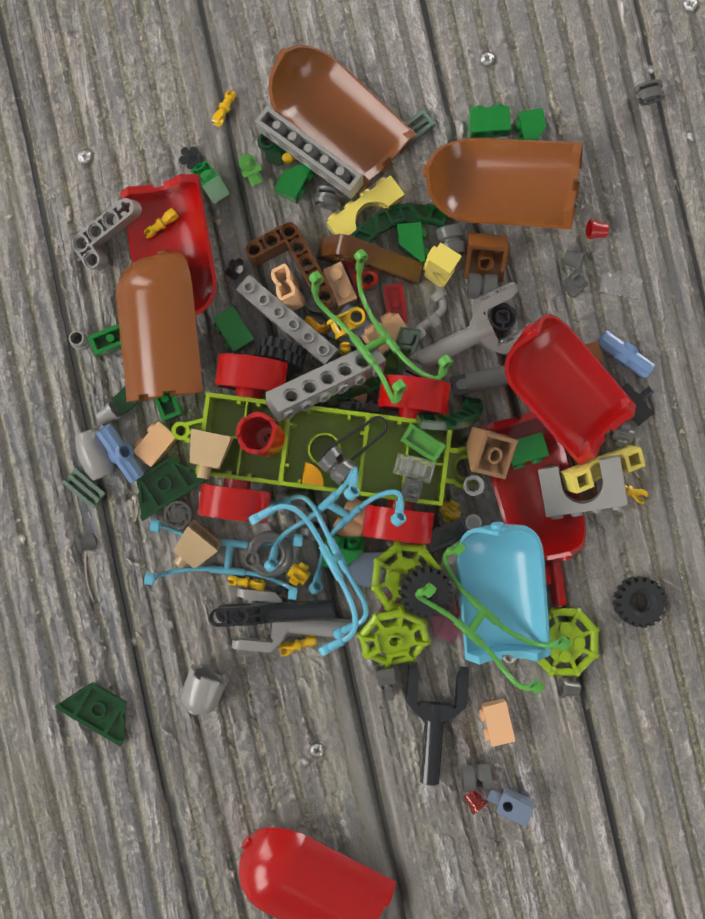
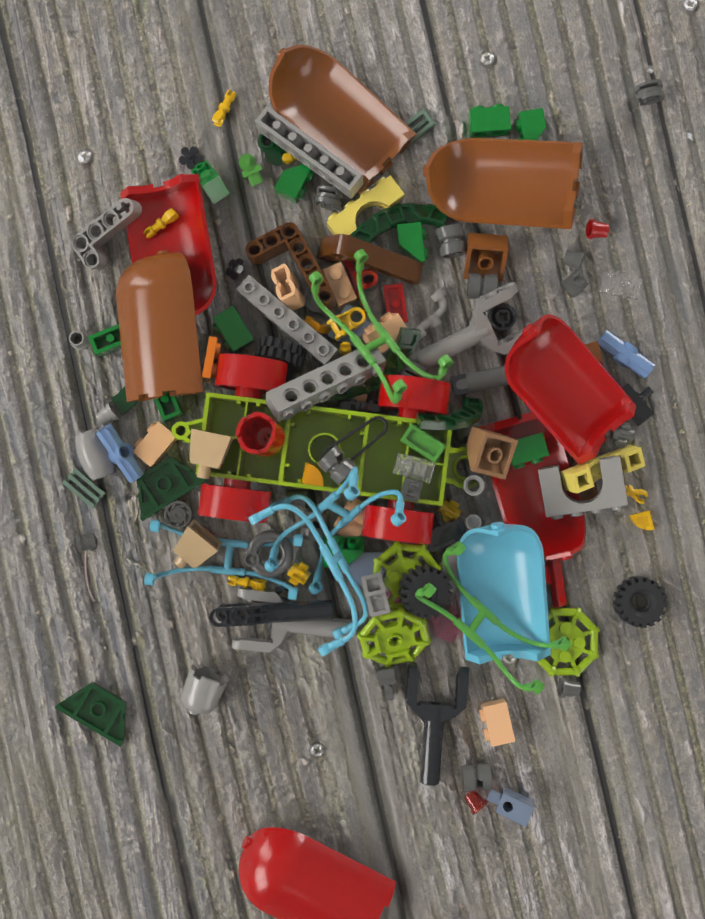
yellow piece [278,635,317,656] -> none
light yellow arch [423,242,462,288] -> none
none -> orange plate [202,336,221,383]
none -> light grey slope [361,572,391,617]
none -> yellow tile [629,510,655,530]

